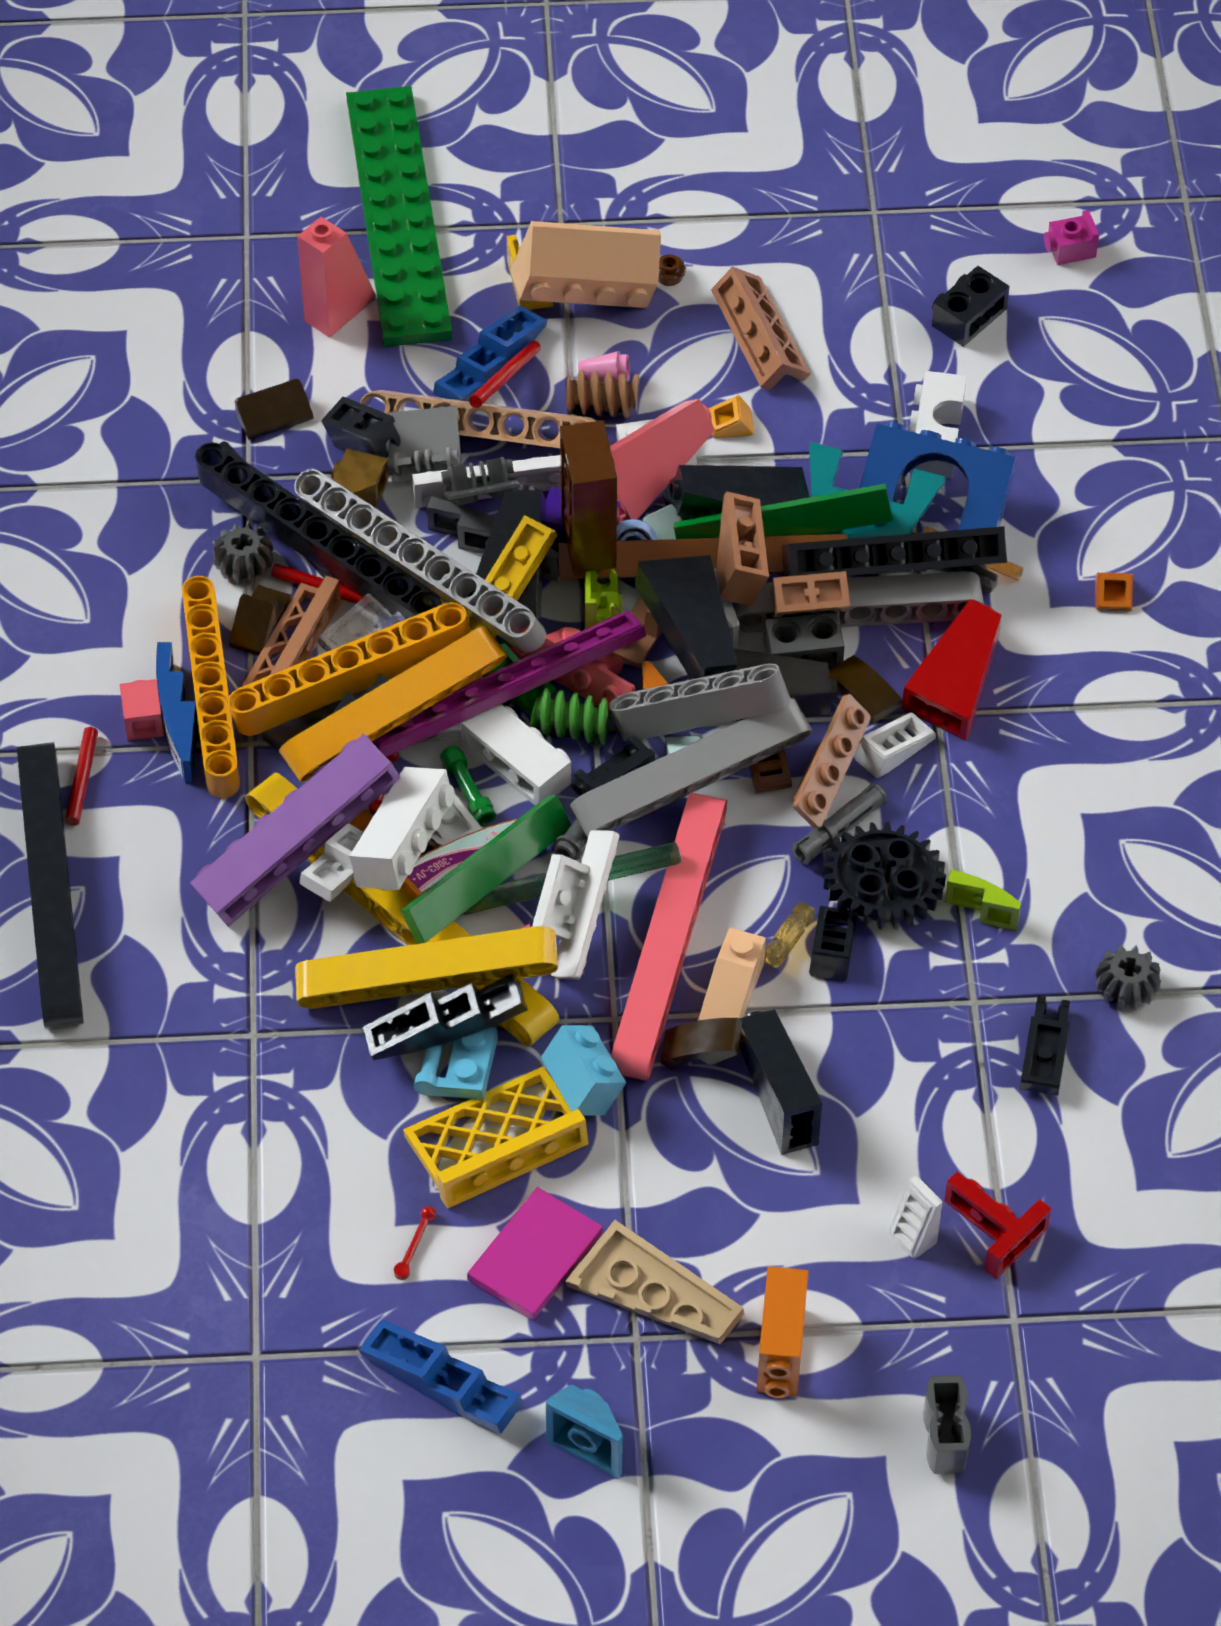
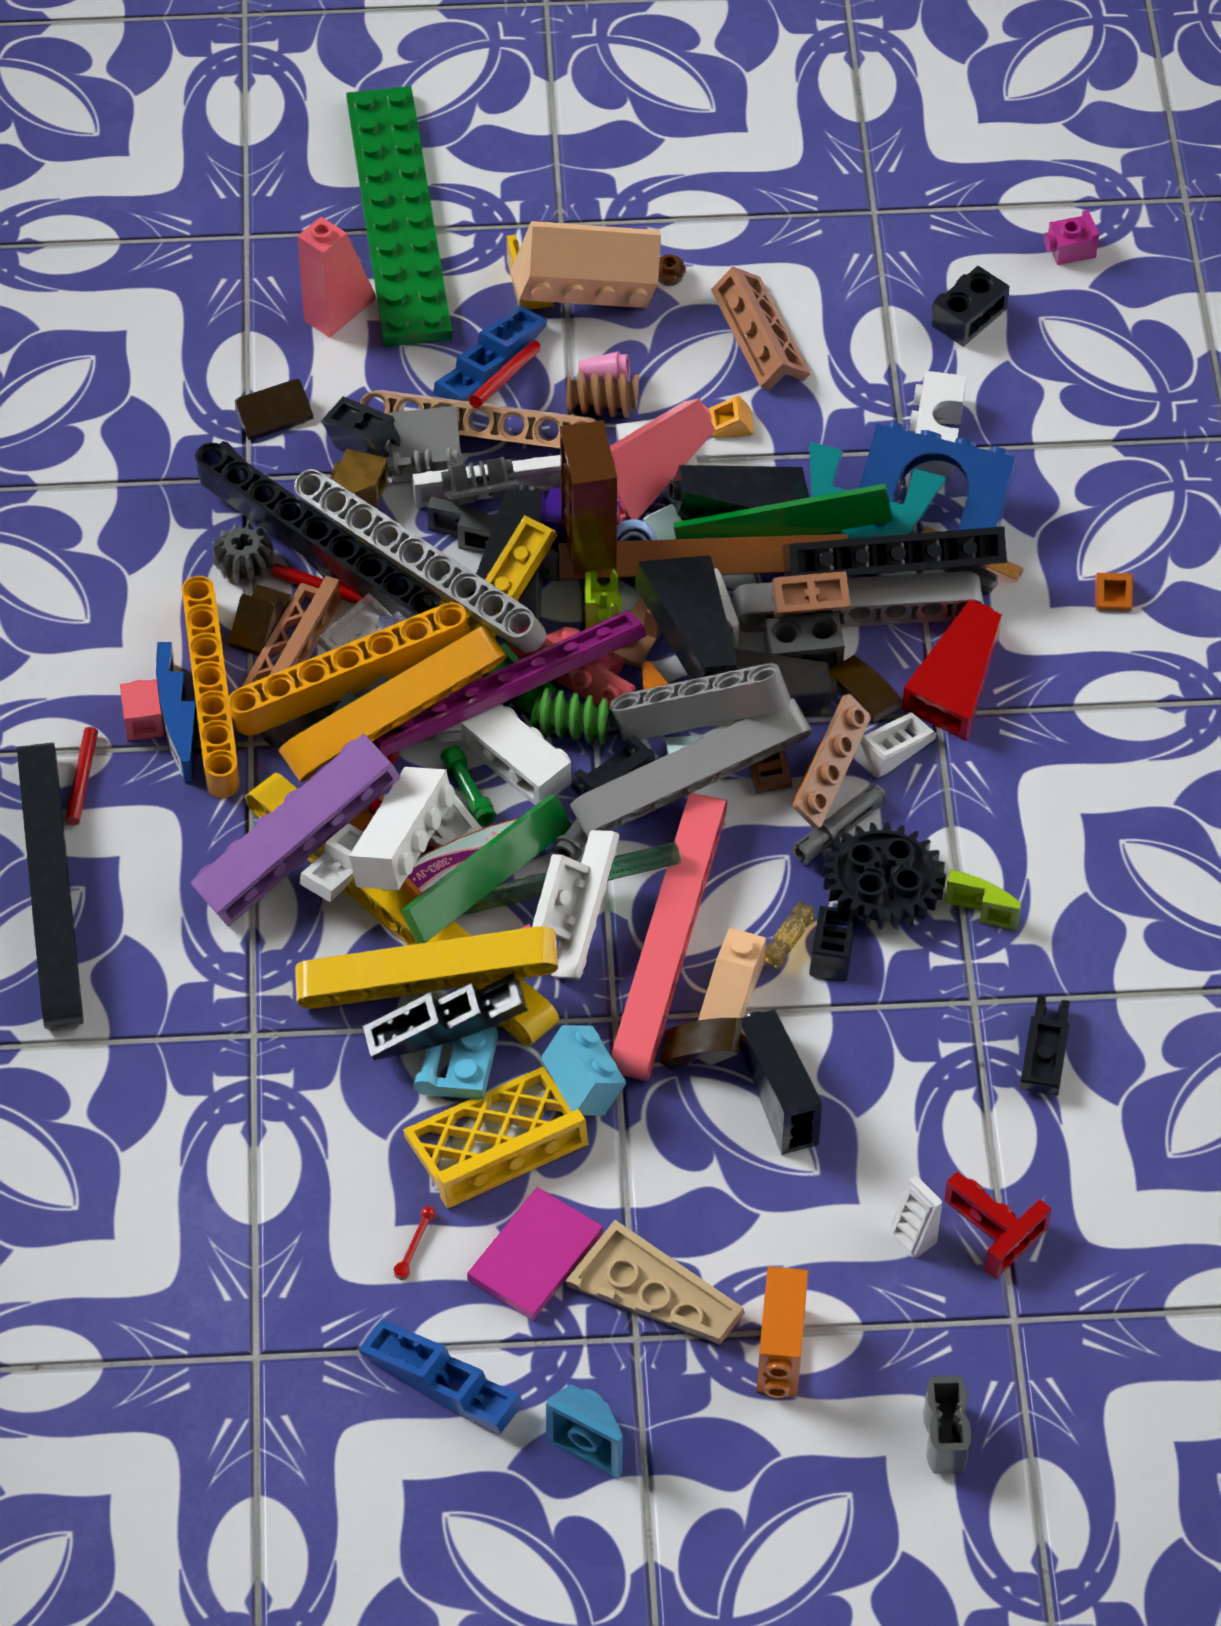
nougat slope [716,491,769,606] -> none
dark grey gear [1095,944,1161,1011] -> none

